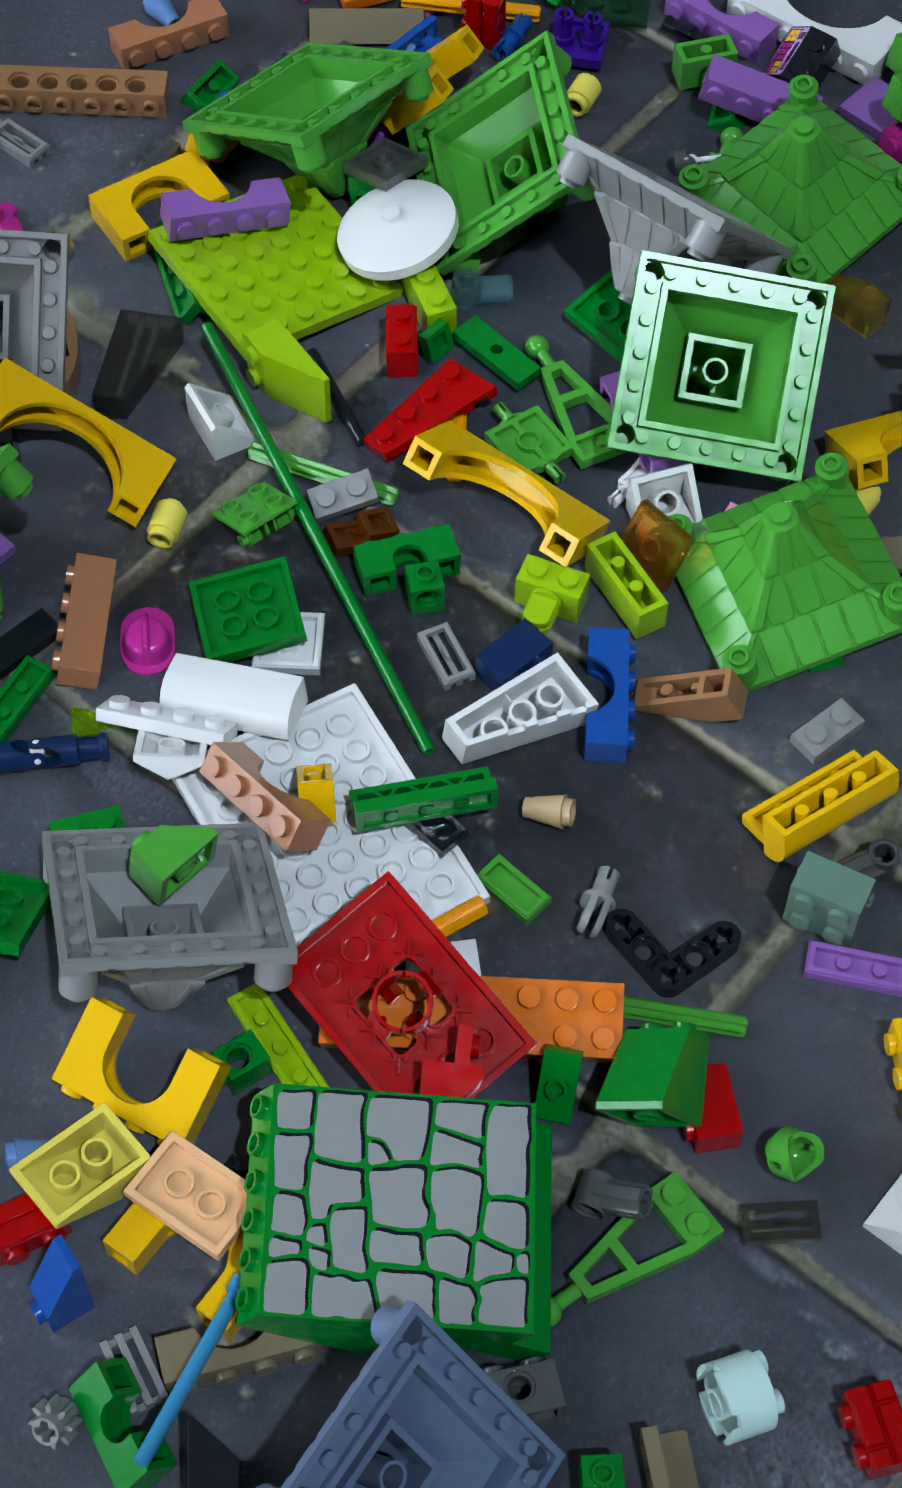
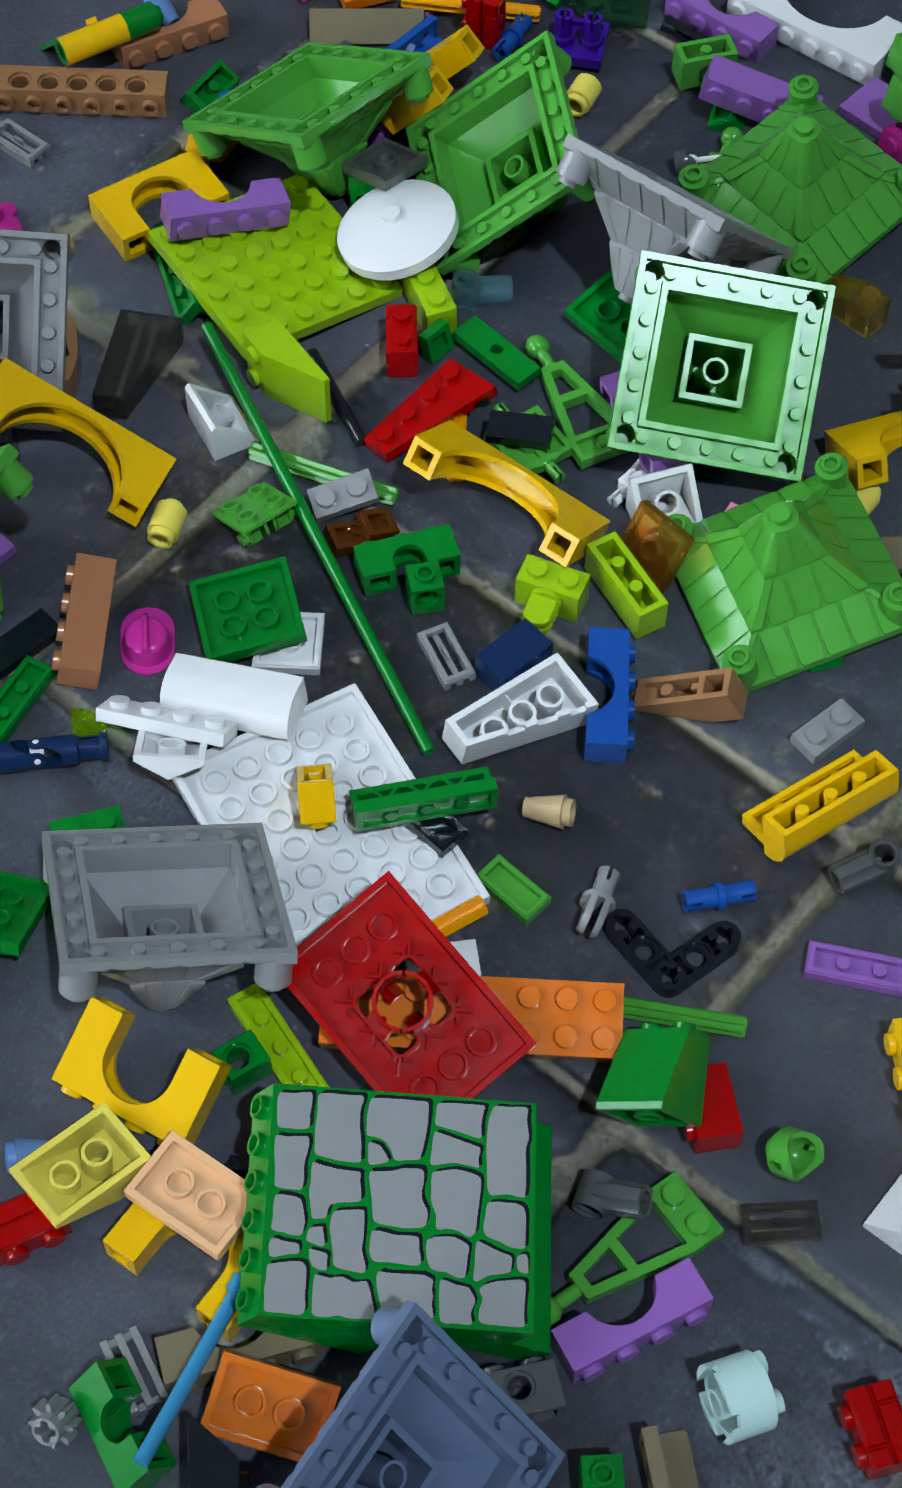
blue slope [28,1234,95,1333] -> none
bright green slope [129,825,219,906] -> none
nougat arch [199,742,331,851] -> none
red brick [419,1024,485,1098] -> none
green plate [535,1044,584,1125] -> none
black slope [762,26,841,87] -> none
sand green brick [782,851,876,948] -> none
none -> yellow door [39,1,164,67]
none -> orange plate [200,1348,341,1462]
none -> black tile [486,410,555,450]
none -> medium lavender arch [550,1258,714,1384]
none -> blue pin [681,879,757,914]

